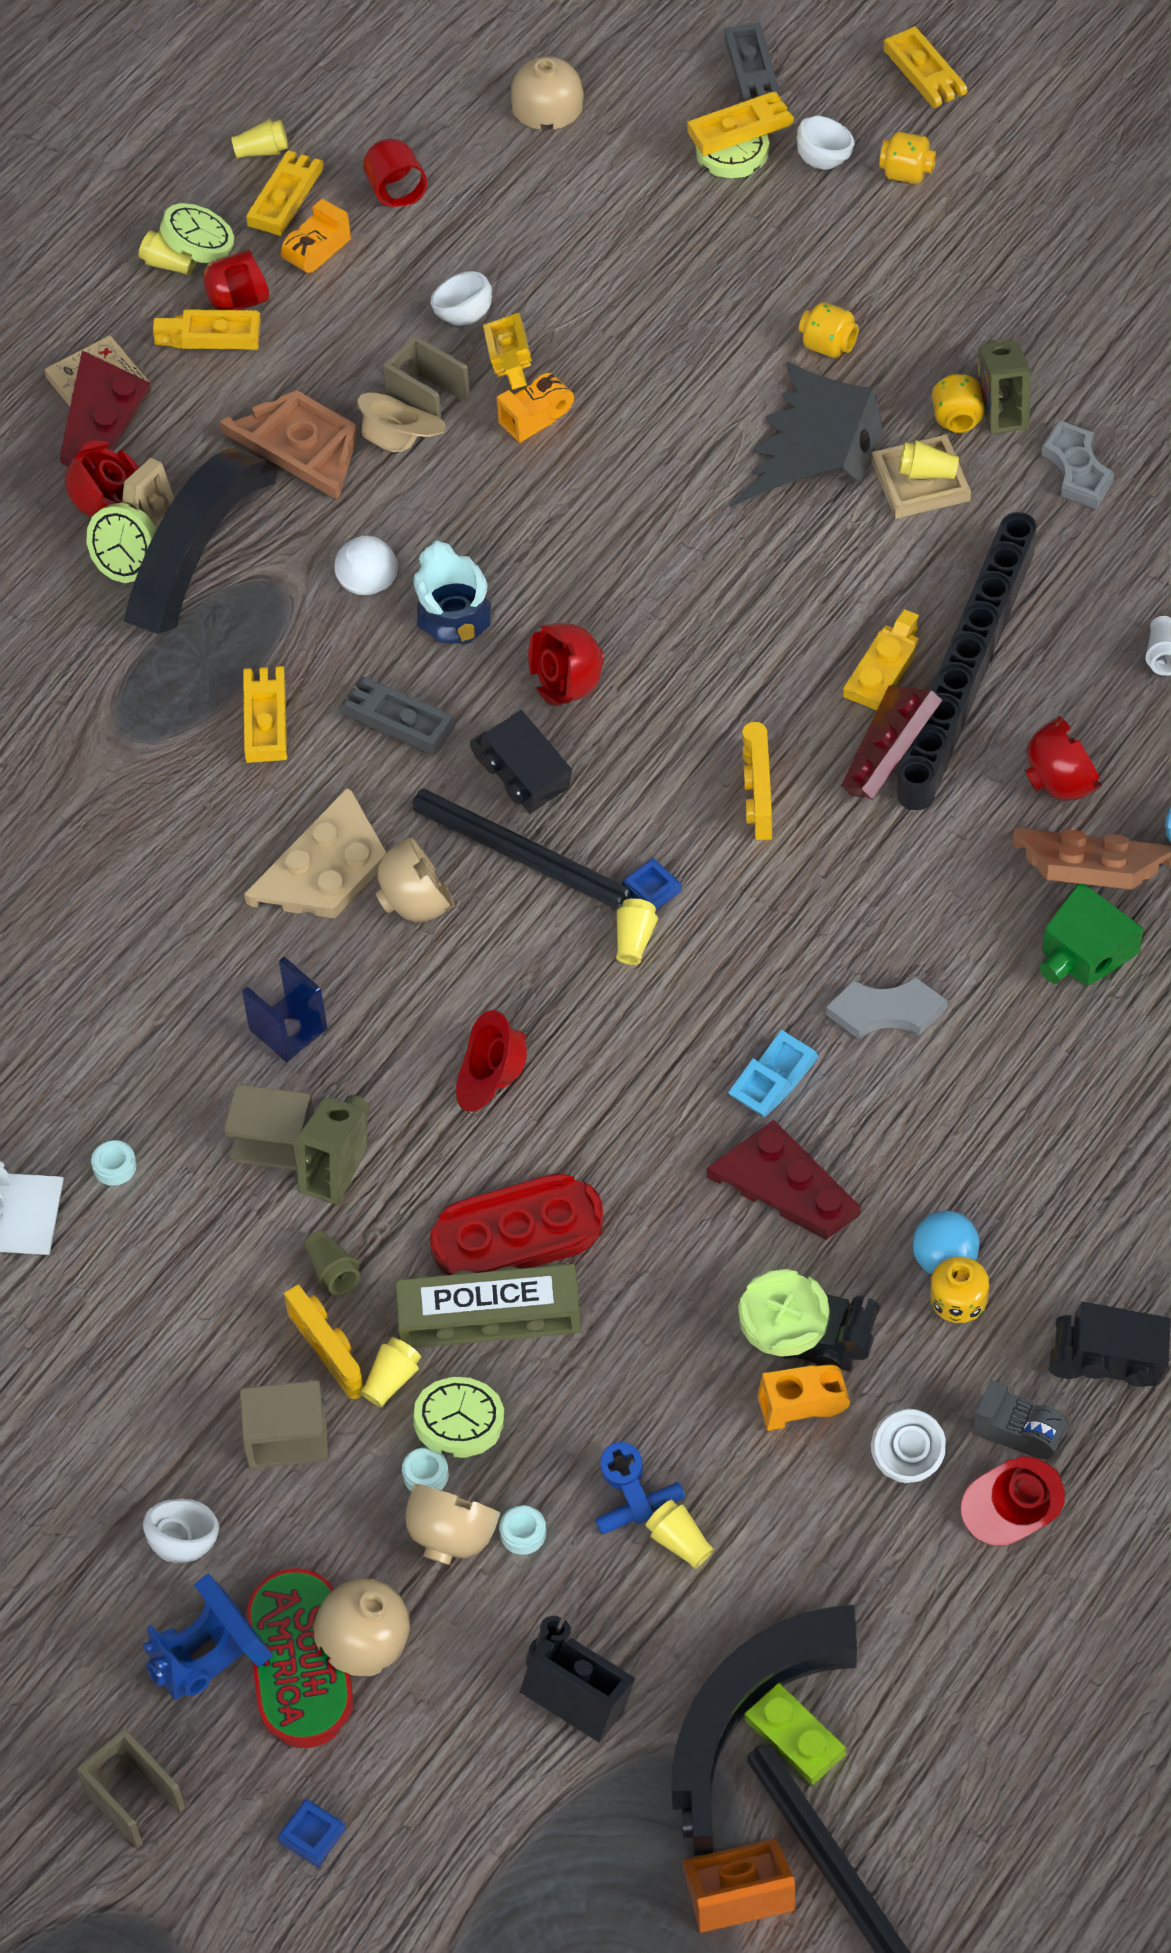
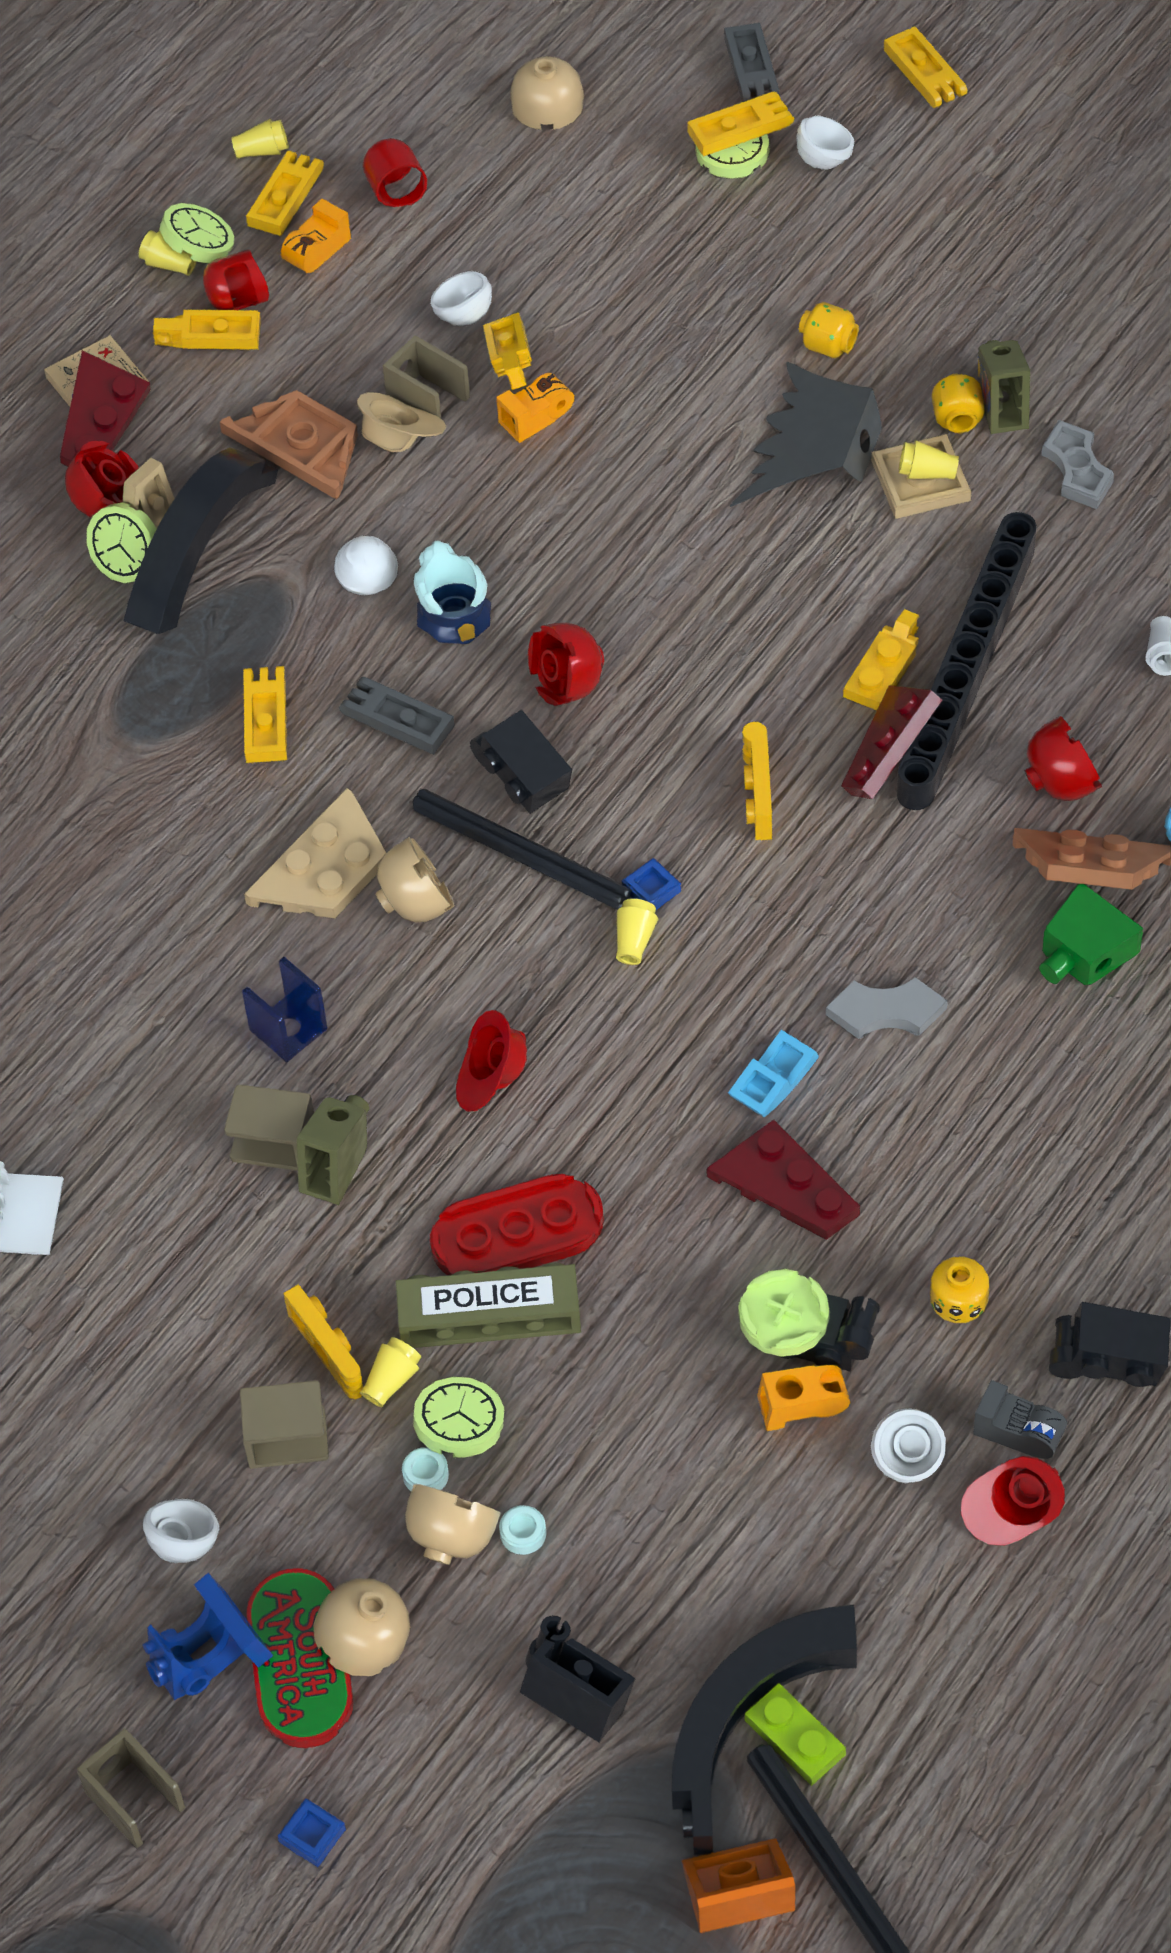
light aqua tile [91,1140,137,1186] -> none
olive cone [304,1231,360,1295] -> none
blue piece [595,1442,685,1534] -> none
light yellow cone [646,1499,714,1569] -> none
yellow head [879,132,936,184] -> none
medium azure hair [912,1210,980,1274] -> none

